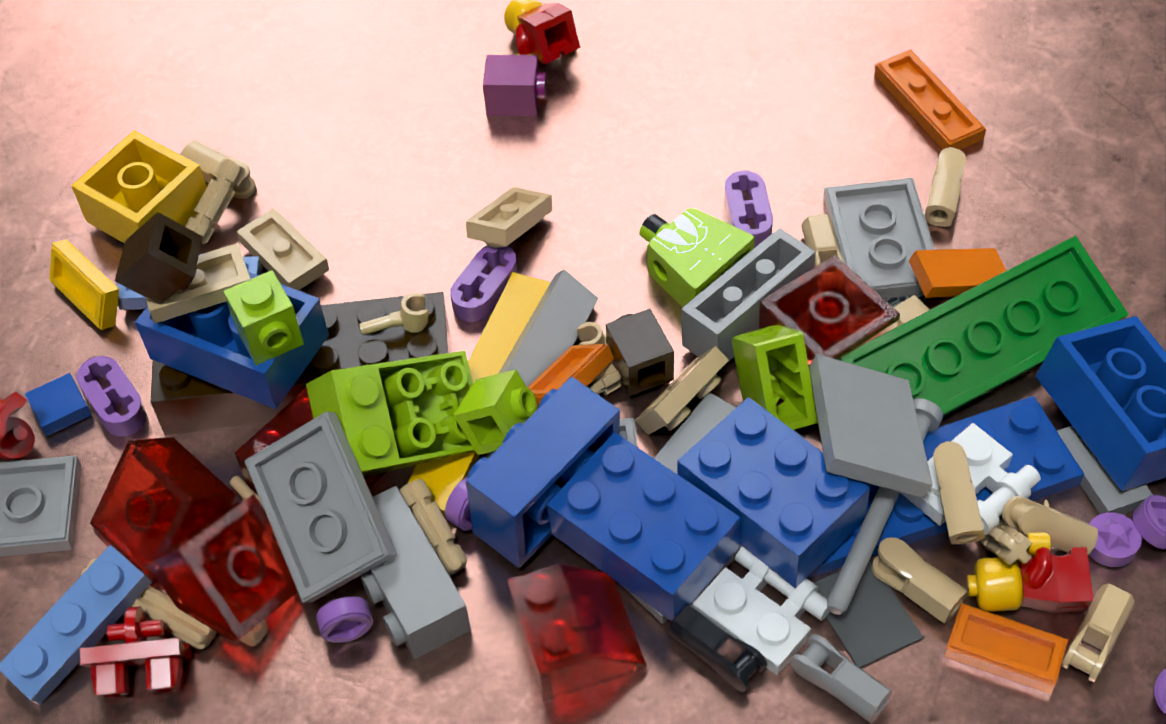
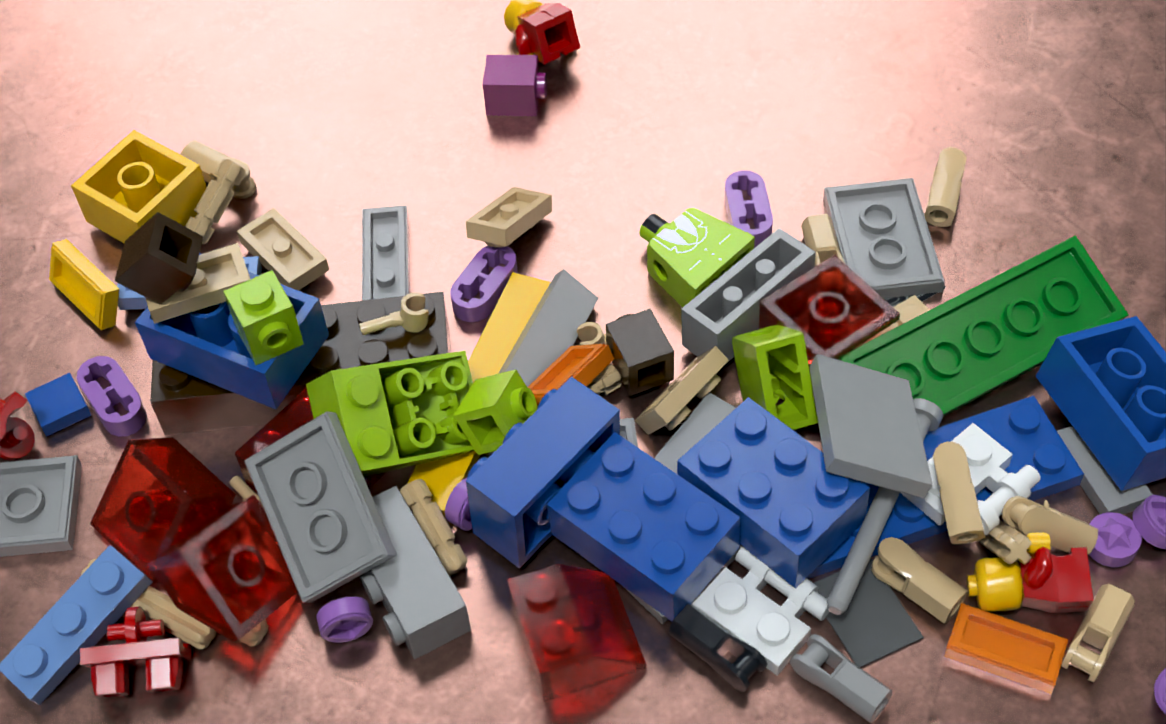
orange tile [874,49,986,150] -> none
orange tile [909,248,1007,298] -> none
none -> light grey tile [362,205,410,300]

